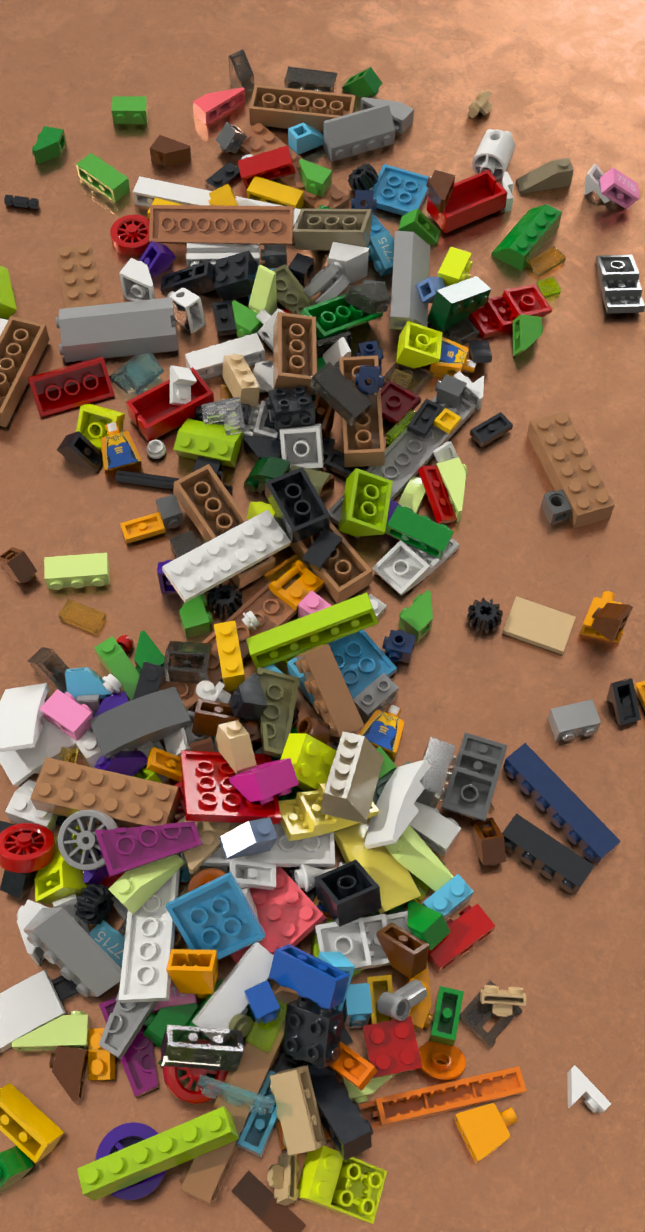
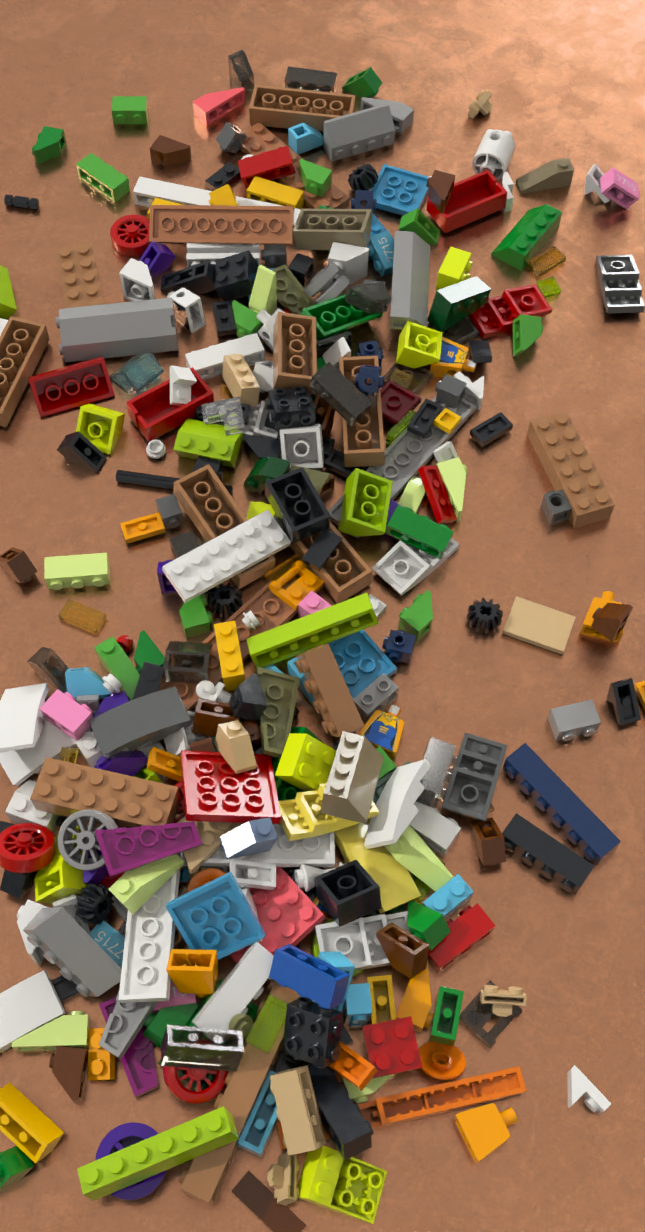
torso [101,422,142,472] -> none
clear light blue plate [197,1075,275,1116] -> none
dark pink slope [229,758,299,804] -> none
blue brick [244,980,280,1024] -> none
reddish brown head [297,716,331,744] -> none
light grey piece [378,979,427,1021] -> none
medium blue brick [416,277,446,303] -> none

